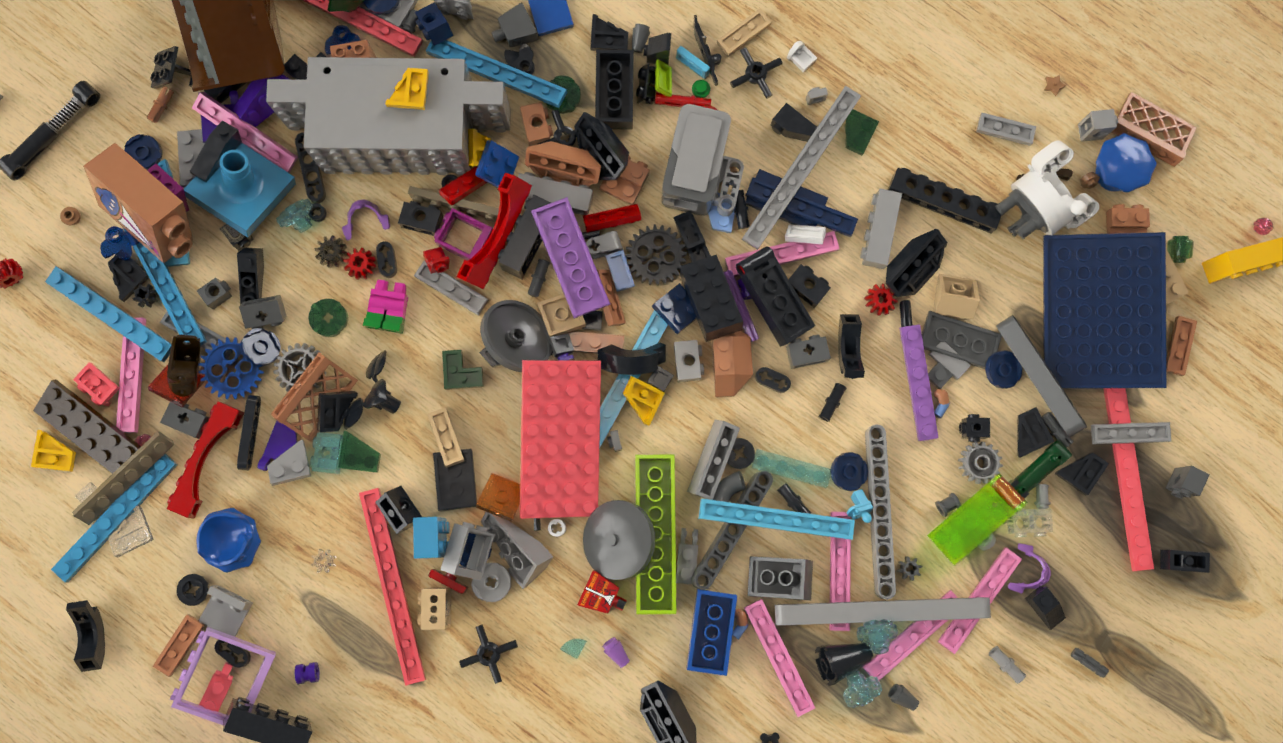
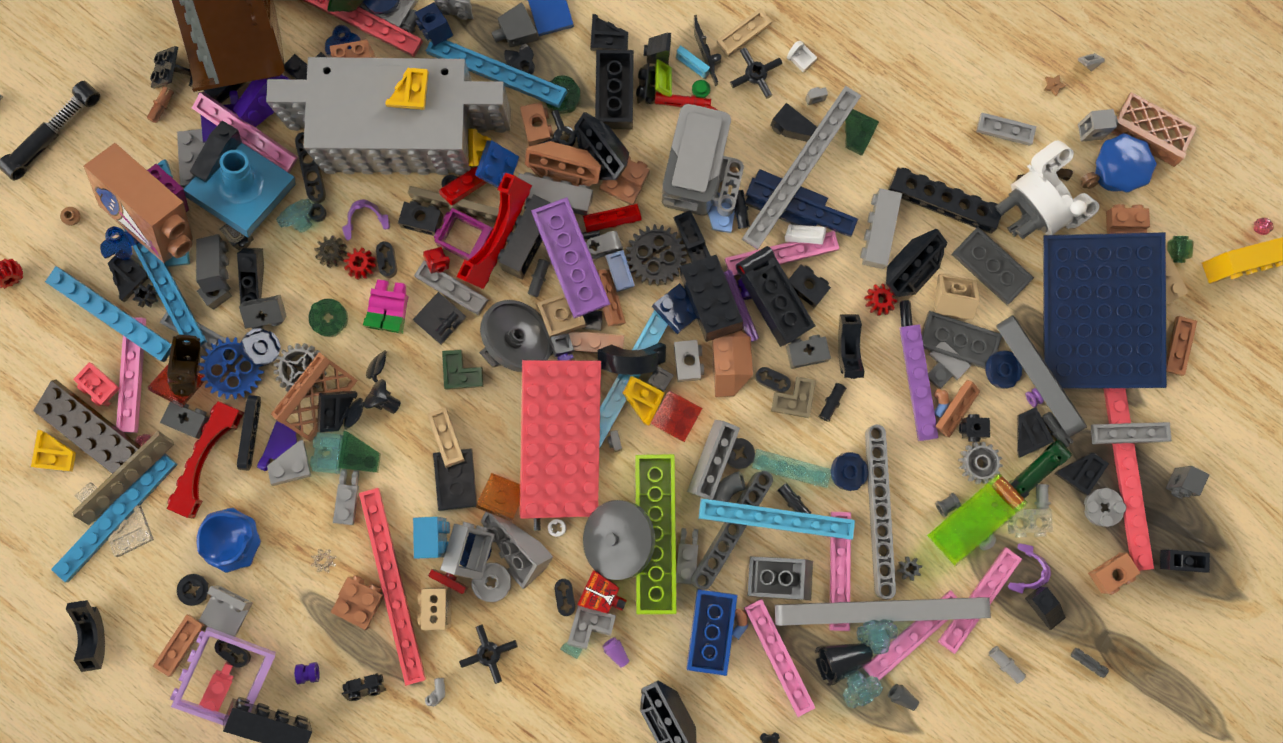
dark blue tile [124,134,162,170] -> none
black brick [375,486,422,534] -> none
dark grey cone [632,24,651,53] -> none
medium azure piece [846,489,873,523] -> none
none -> dark grey brick [196,234,229,293]
none -> nougat plate [331,575,384,630]
none -> light grey hinge [333,469,359,525]
none -> black hinge [342,673,386,701]
none -> black plate [413,292,466,345]
none -> light grey arm [425,678,445,707]
none -> black beam [554,579,575,616]
none -> light grey plate [567,606,616,650]
none -> clear red plate [650,390,703,442]
none -> dark tan plate [771,377,816,418]
none -> nougat plate [935,380,980,438]
none -> dark grey tile [951,227,1034,305]
none -> medium lavender bush [1025,388,1044,407]
none -> light grey slope [1078,53,1104,72]
none -> light grey plate [1084,488,1126,527]
none -> nougat brick [1088,553,1140,595]

